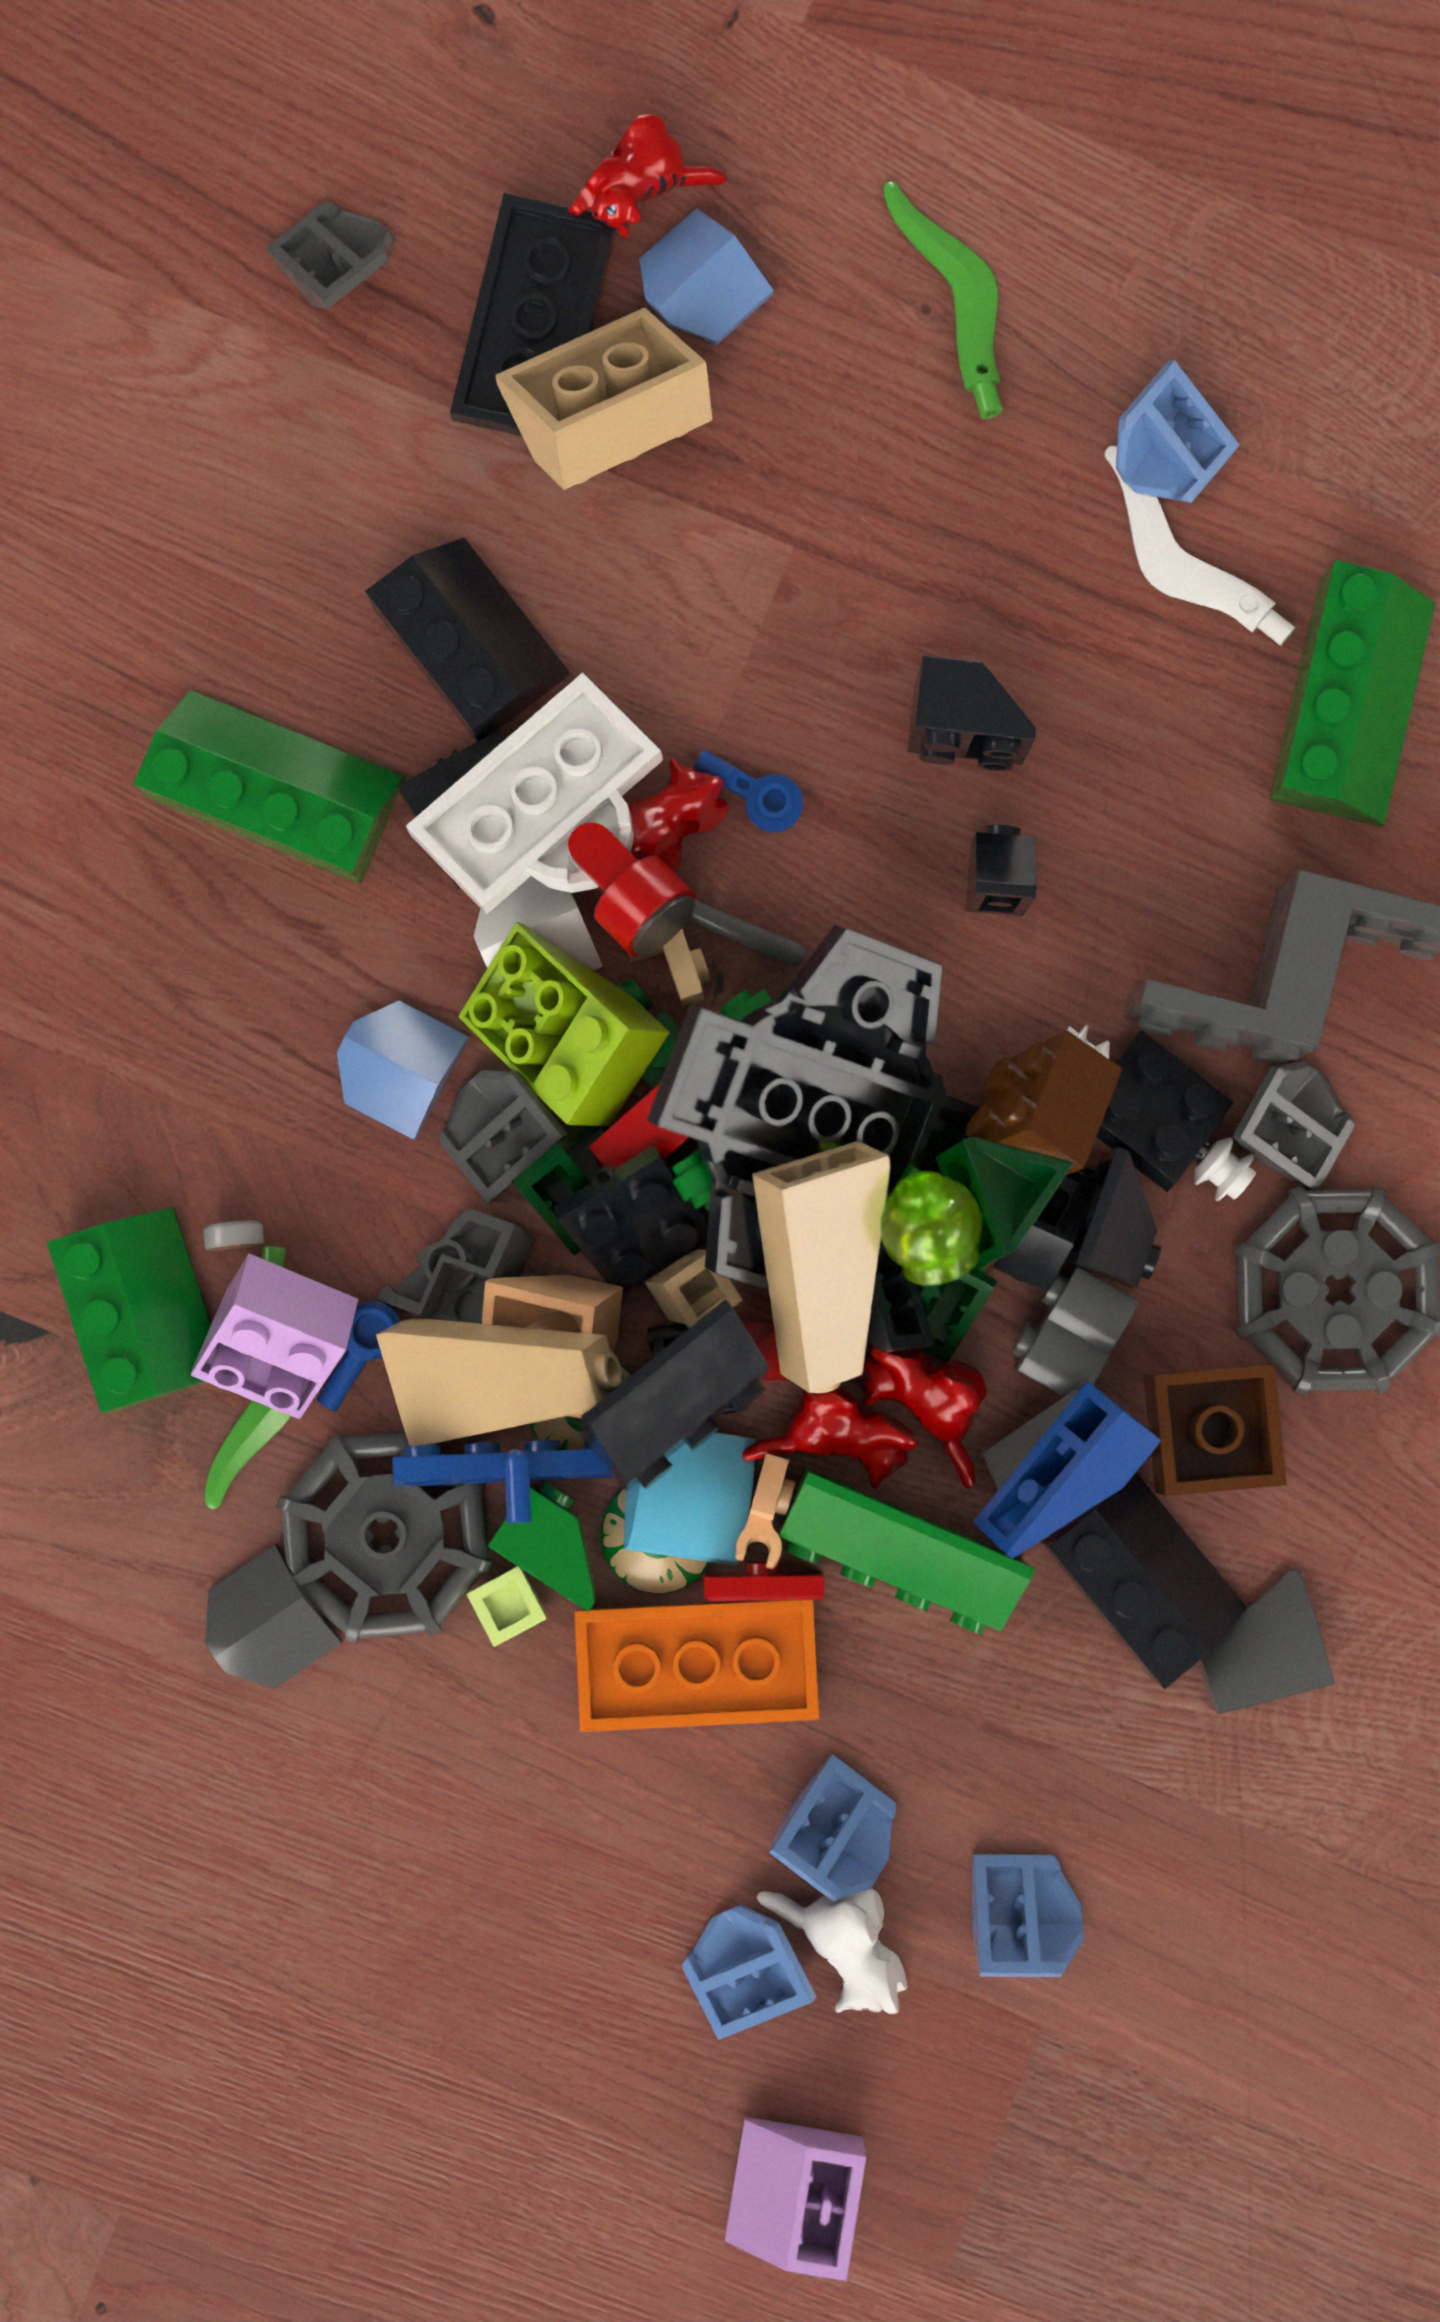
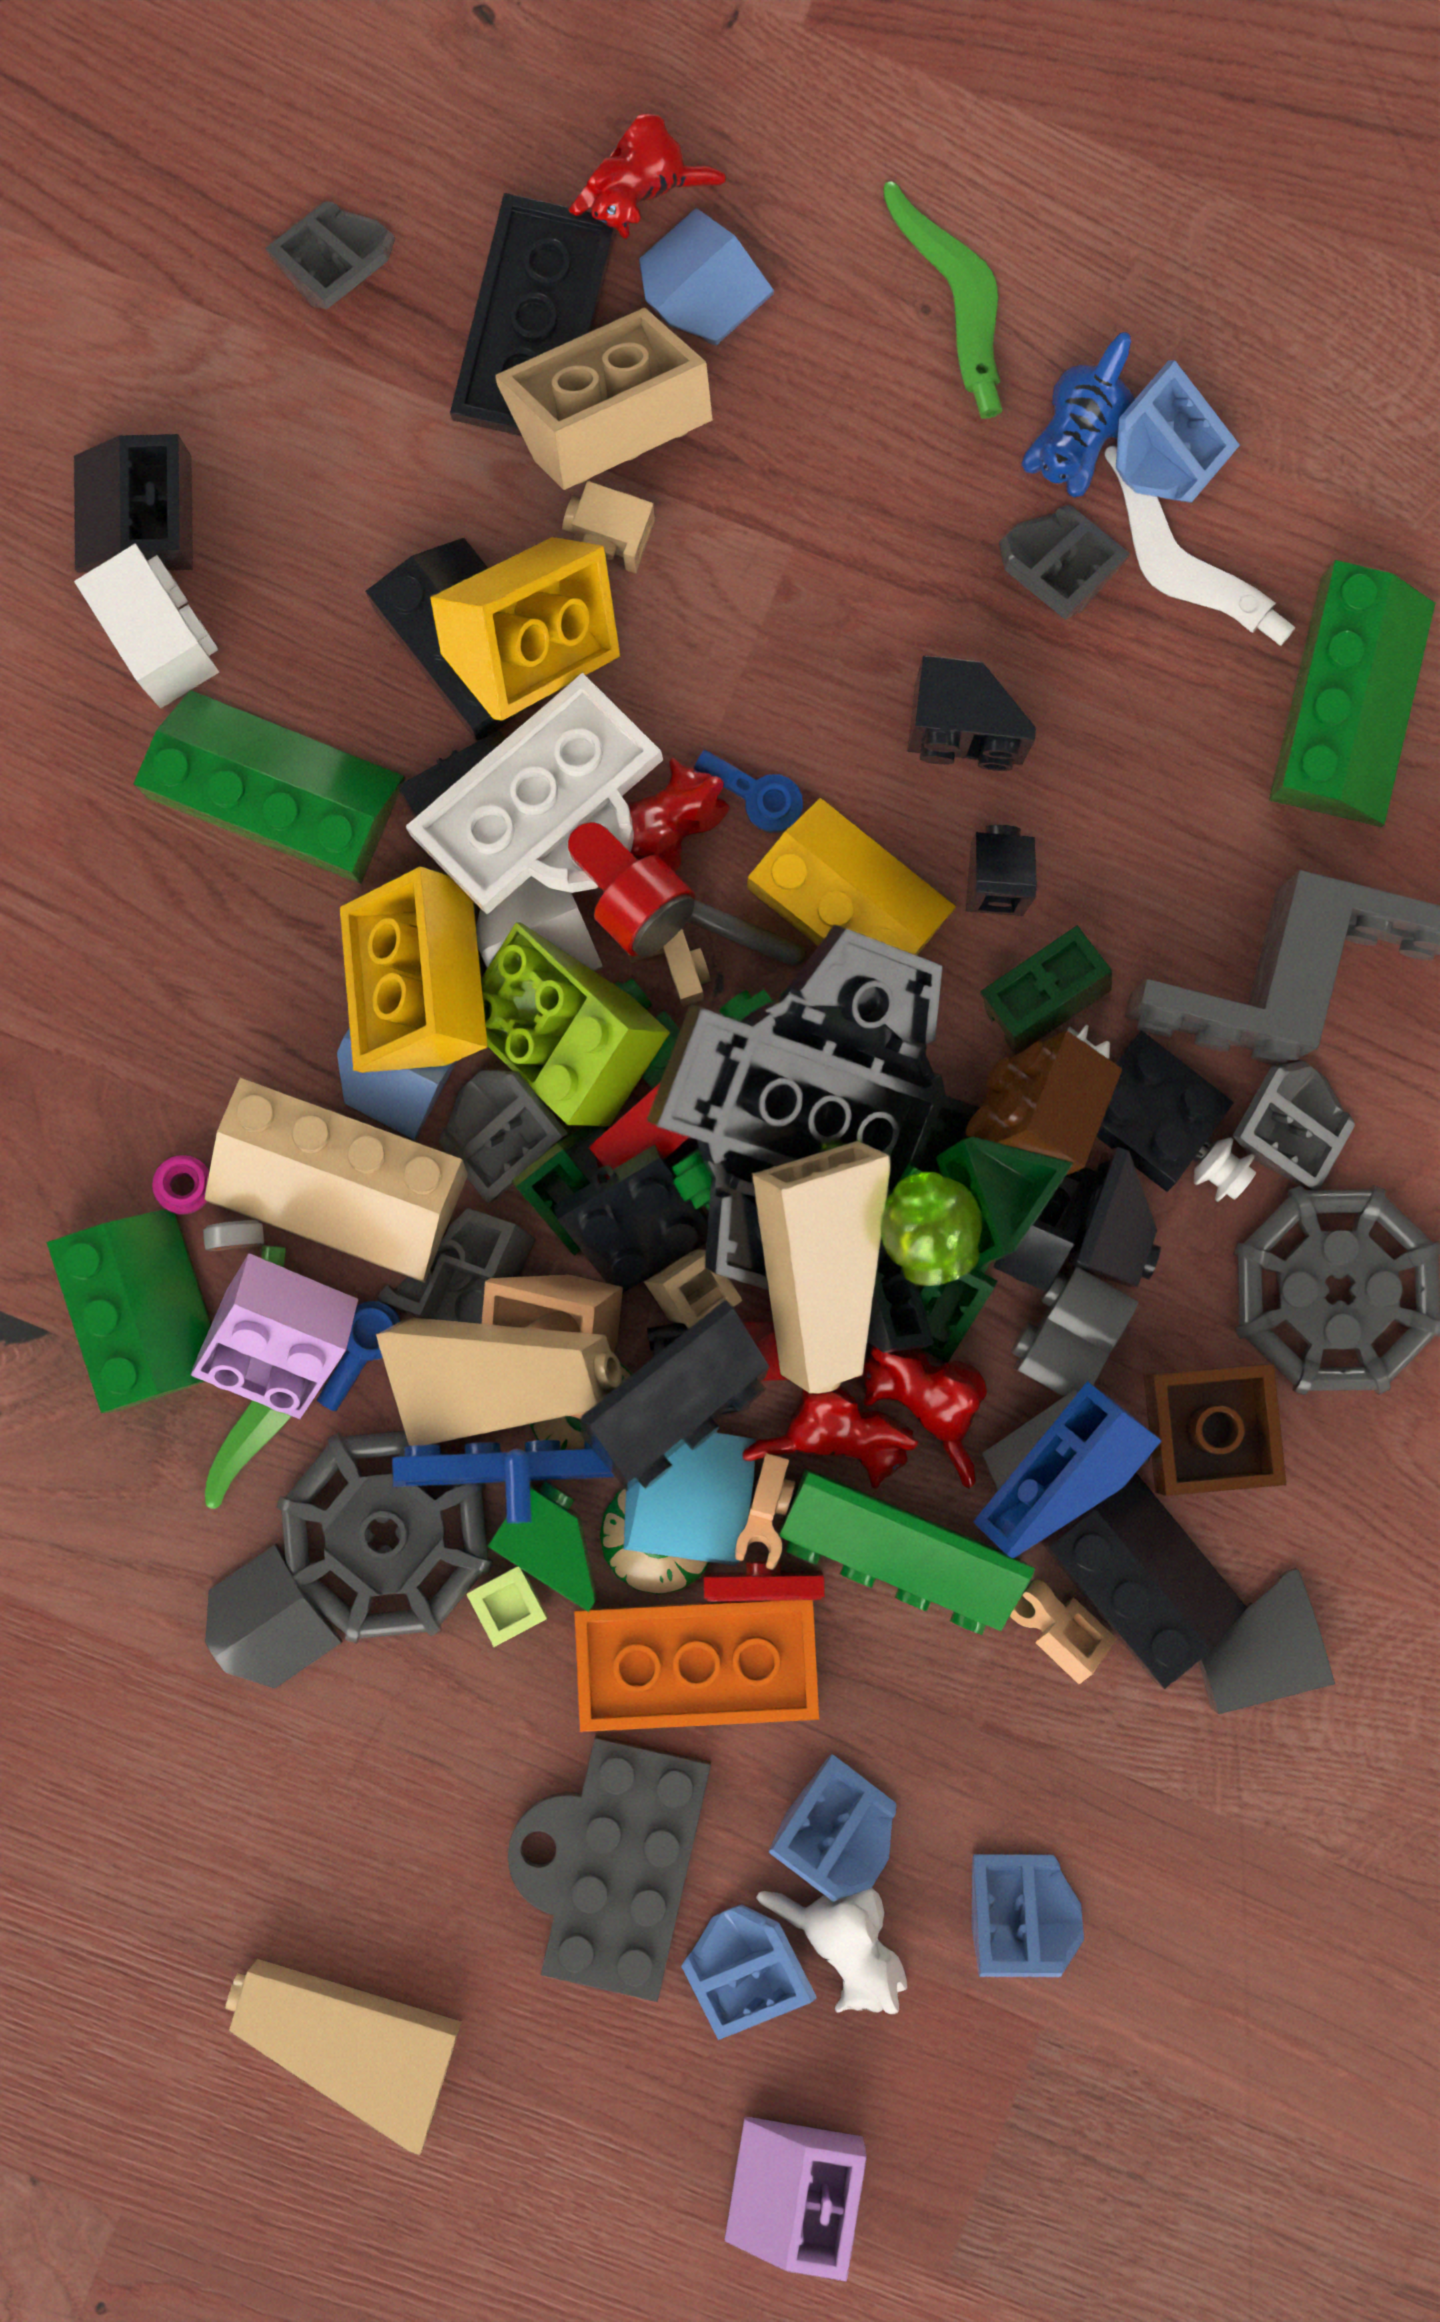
none -> black slope [74,434,193,573]
none -> white brick [74,544,219,709]
none -> dark pink plate [152,1155,209,1215]
none -> tan slope [204,1078,468,1283]
none -> tan slope [225,1959,462,2155]
none -> yellow slope [340,866,488,1073]
none -> yellow slope [430,537,620,721]
none -> dark grey plate [508,1735,711,2002]
none -> tan brick [562,481,655,574]
none -> yellow slope [747,798,956,956]
none -> dark green hinge [980,925,1112,1055]
none -> dark grey slope [999,505,1130,620]
none -> light nougat plate [1010,1578,1117,1684]
none -> blue animal [1021,332,1135,498]

